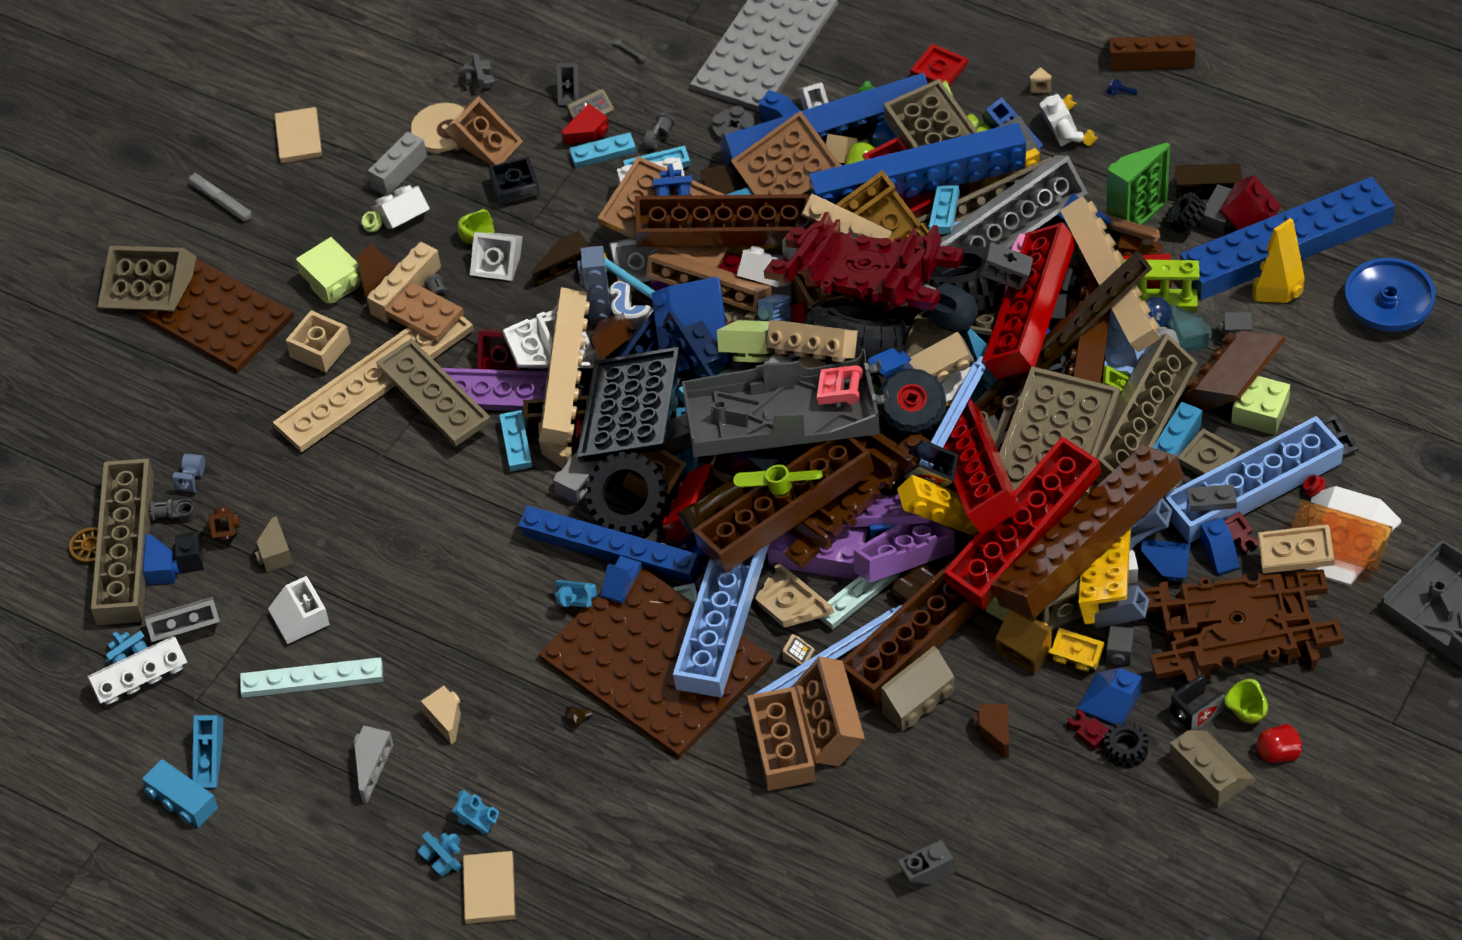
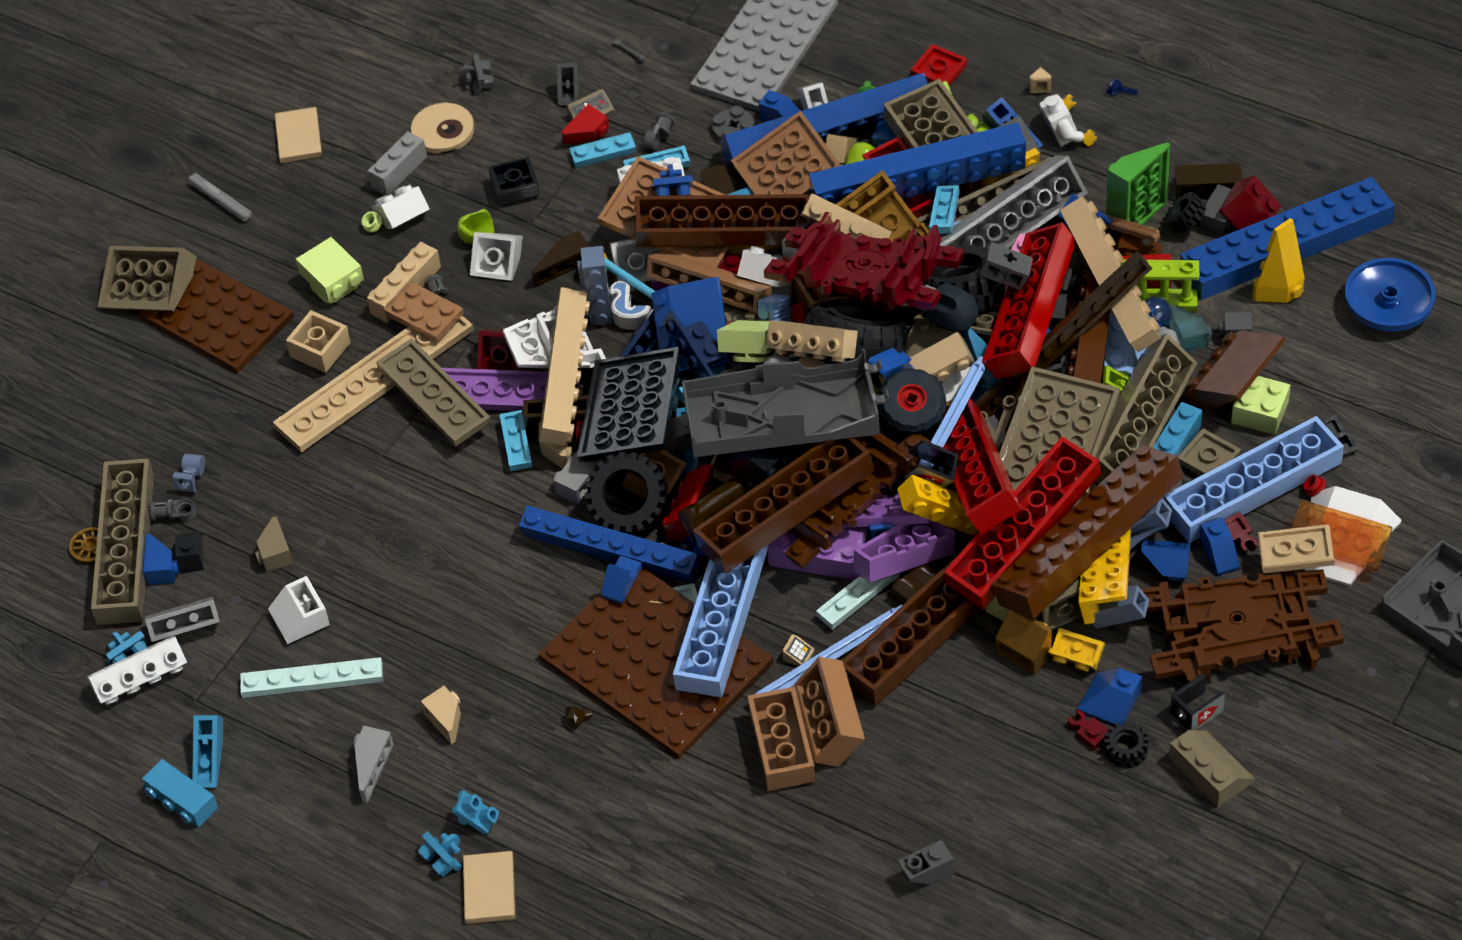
reddish brown brick [206,506,240,540] -> none
reddish brown slope [356,243,395,297] -> none
medium nougat slope [444,96,523,166] -> none
dark azure hips [554,580,597,607] -> none
reddish brown slope [591,313,633,360] -> none
lime piece [733,465,822,495] -> none
tan wing [755,563,834,628] -> none
coral plate [817,365,863,405] -> none
dark tan slope [881,646,955,731] -> none
reddish brown slope [974,704,1009,758] -> none
dark grey brick [1106,626,1134,666] -> none
reddish brown slope [1108,35,1195,71] -> none
white tile [1128,550,1138,584] -> none
dark grey plate [1187,484,1237,512] -> none
lime hair [1224,679,1268,724] -> none
red hair [1257,723,1302,763] -> none

